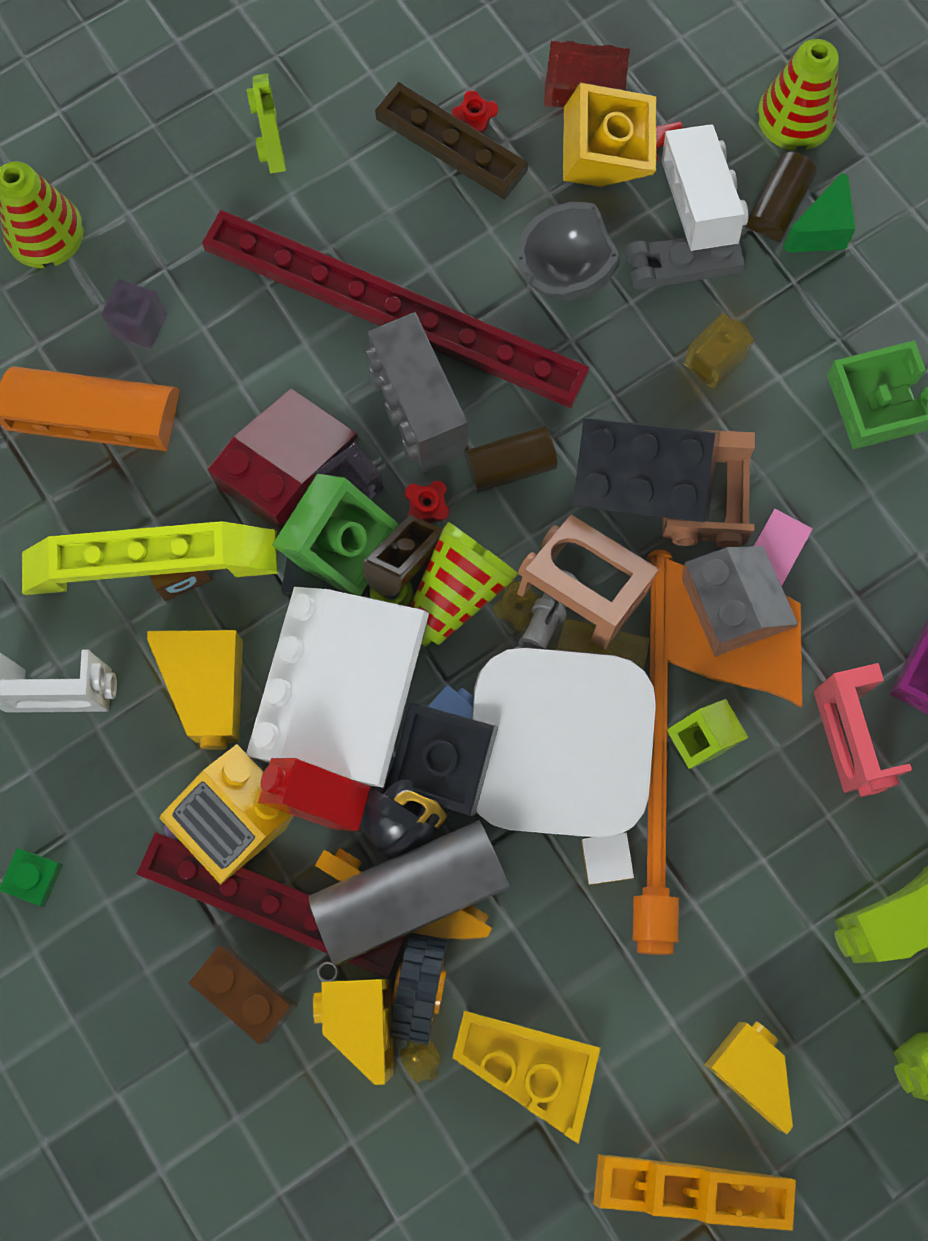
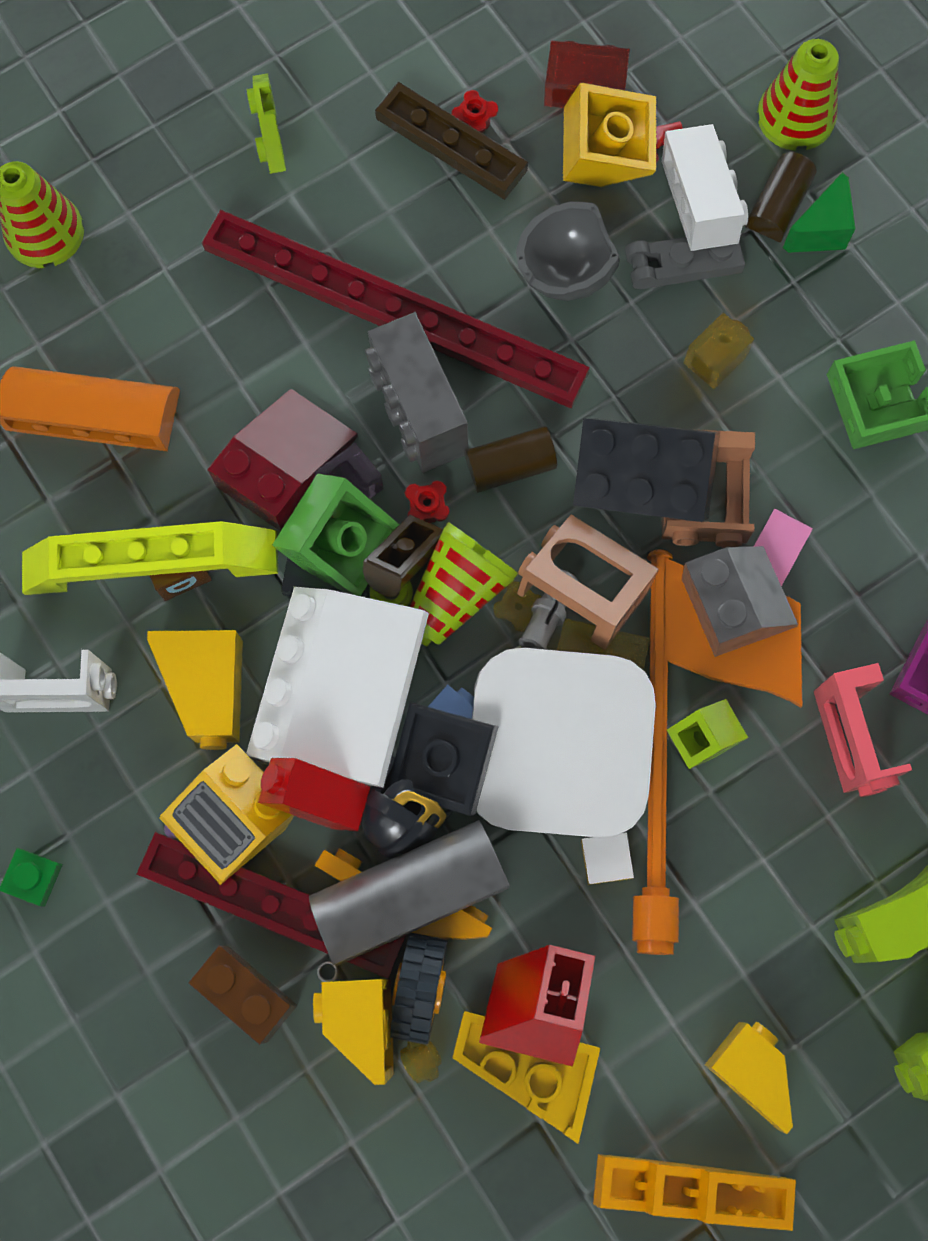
clear purple brick [101,279,167,350] -> none
none -> red slope [479,945,595,1067]

